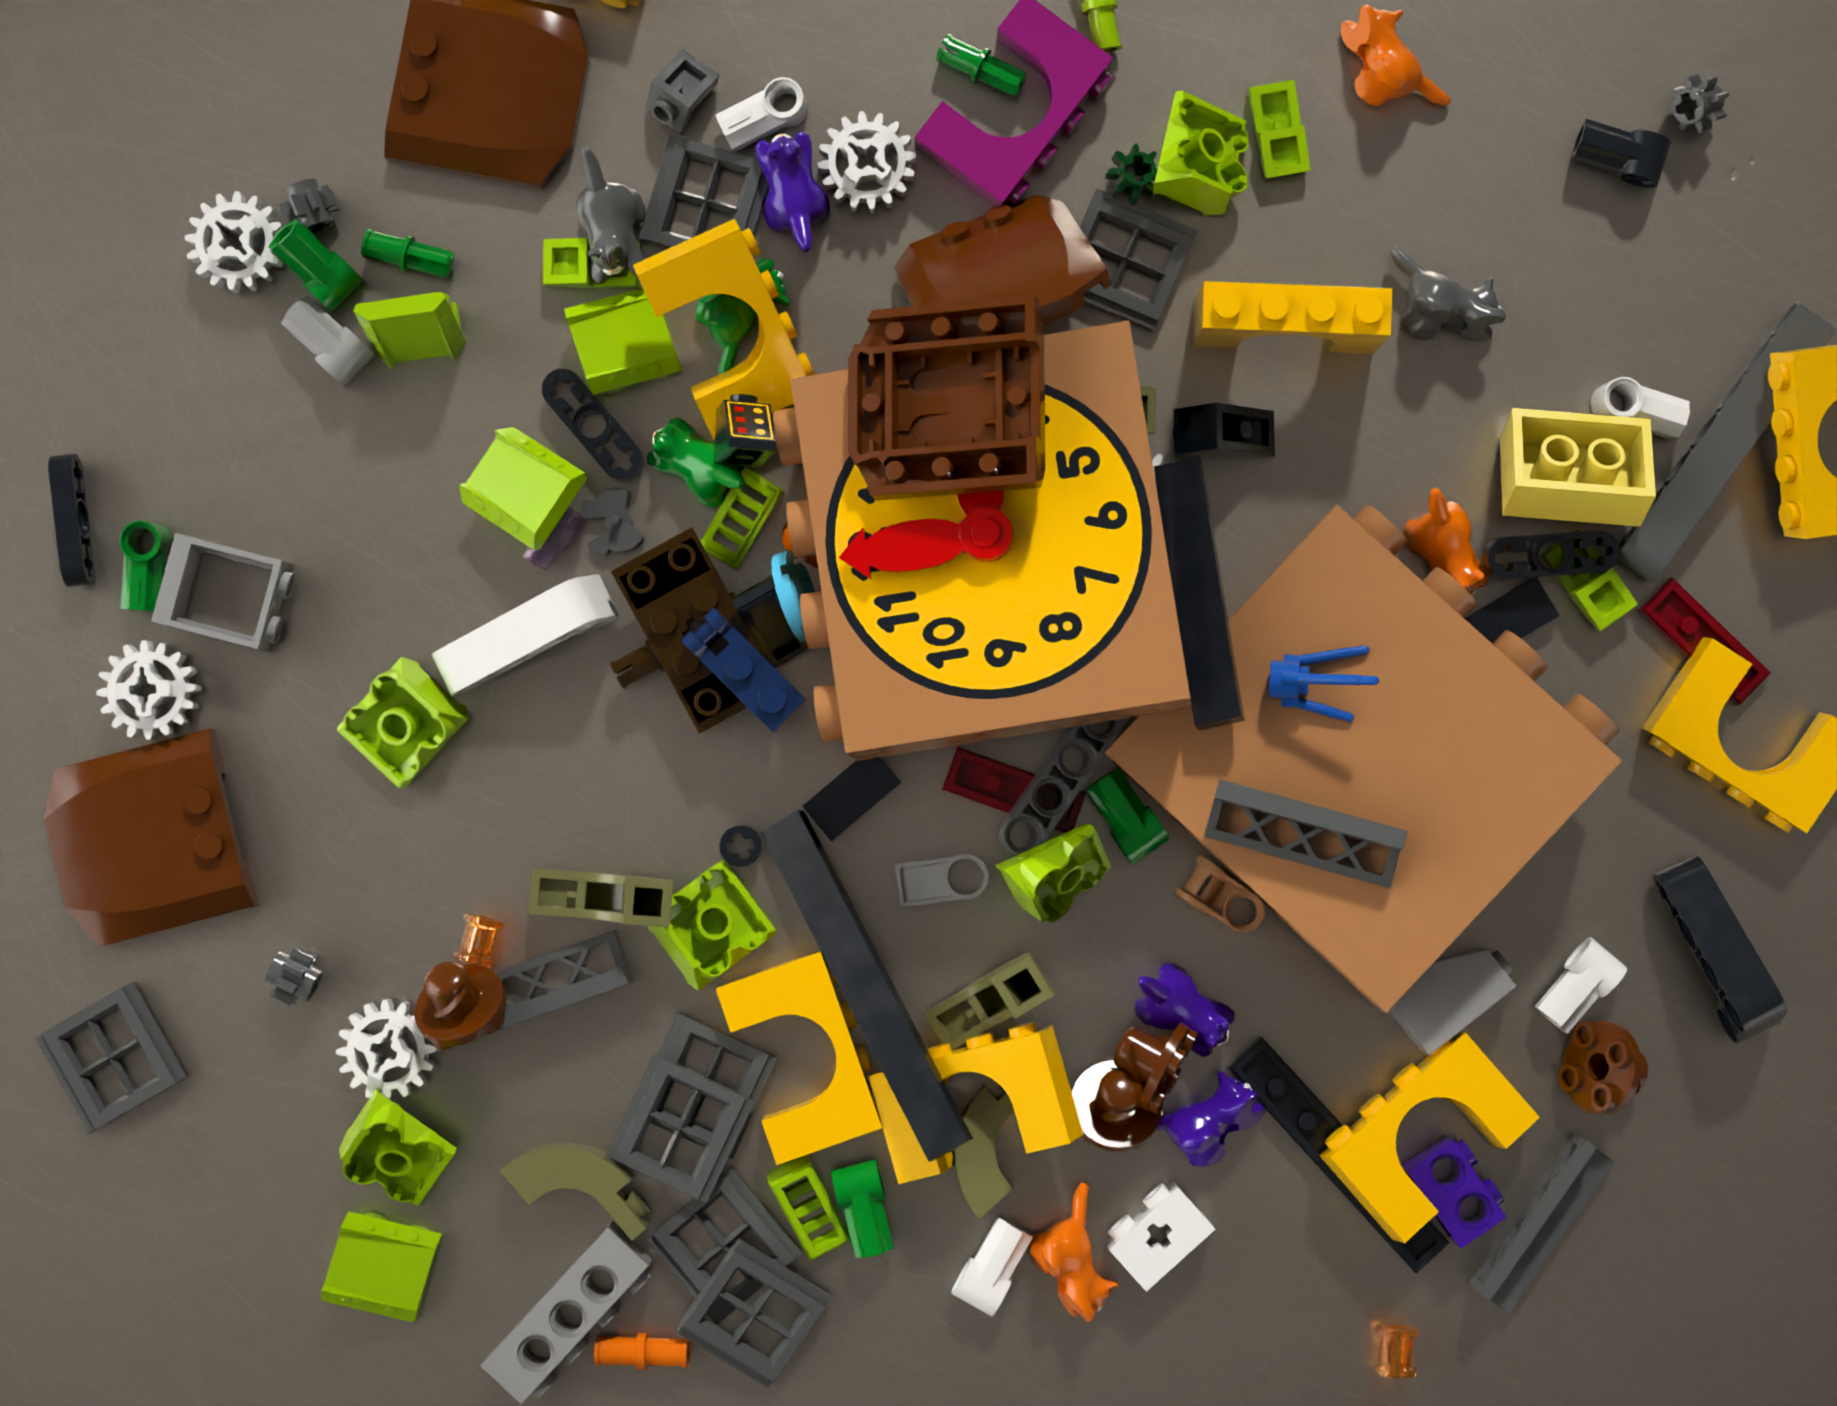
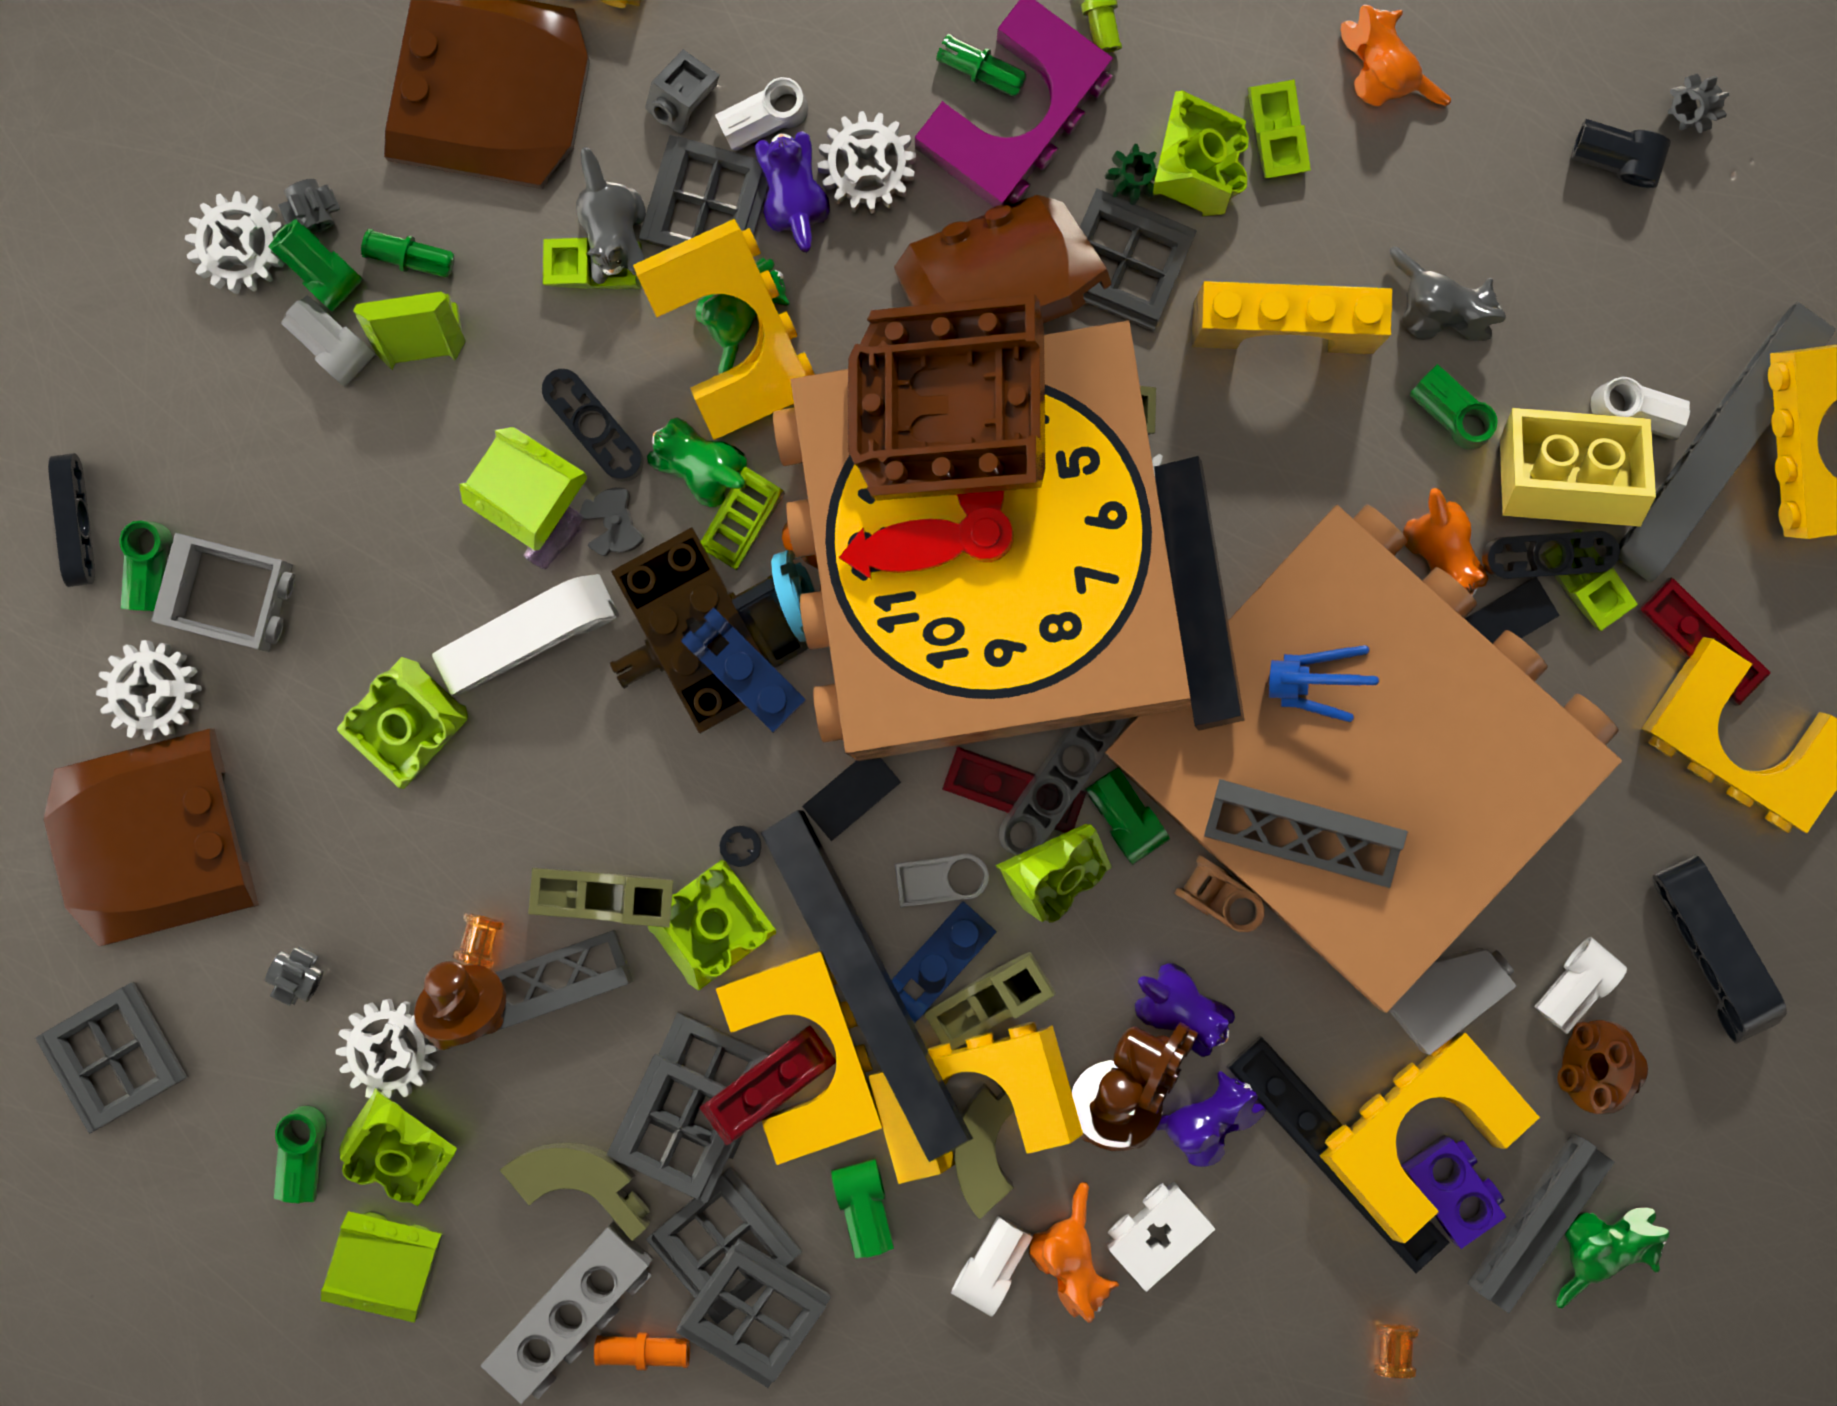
lime slope [564,288,682,395] -> none
black slope [714,394,776,467] -> none
lime slope [766,1154,850,1261] -> none
black slope [1173,402,1275,458] -> none
none -> green piece [274,1106,327,1204]
none -> dark red tile [699,1025,836,1146]
none -> dark blue plate [891,901,997,1024]
none -> green piece [1409,364,1498,450]
none -> green animal [1556,1208,1670,1309]

